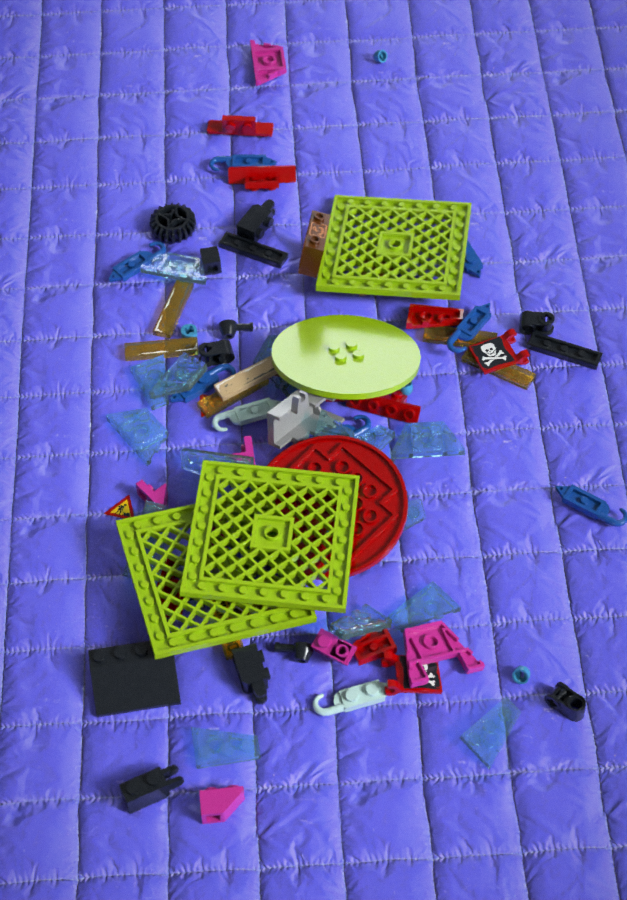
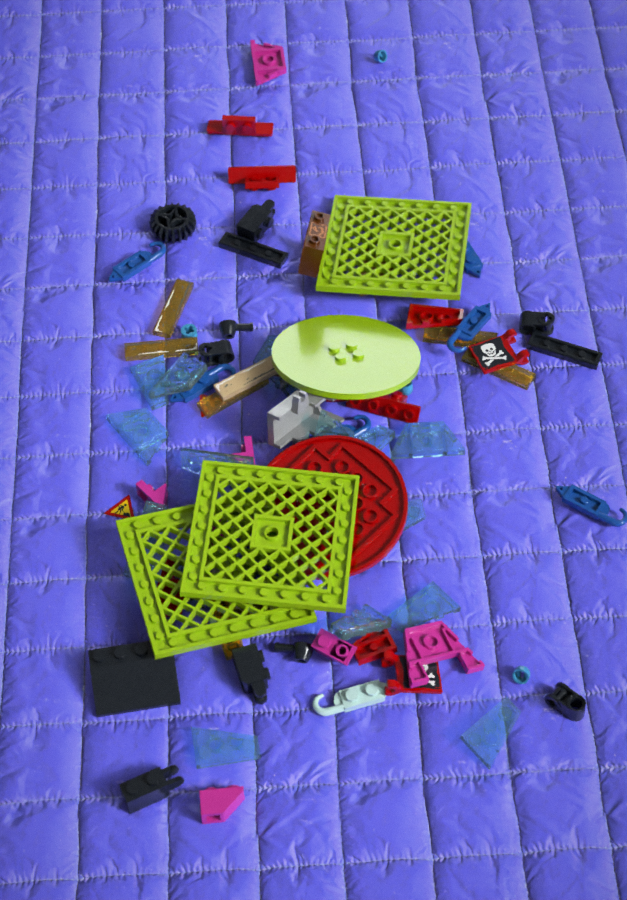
clear light blue wing [140,252,206,285] -> none
black panel [200,246,222,276] -> none
blue plate [209,154,277,171] -> none
light aqua plate [212,397,282,432] -> none

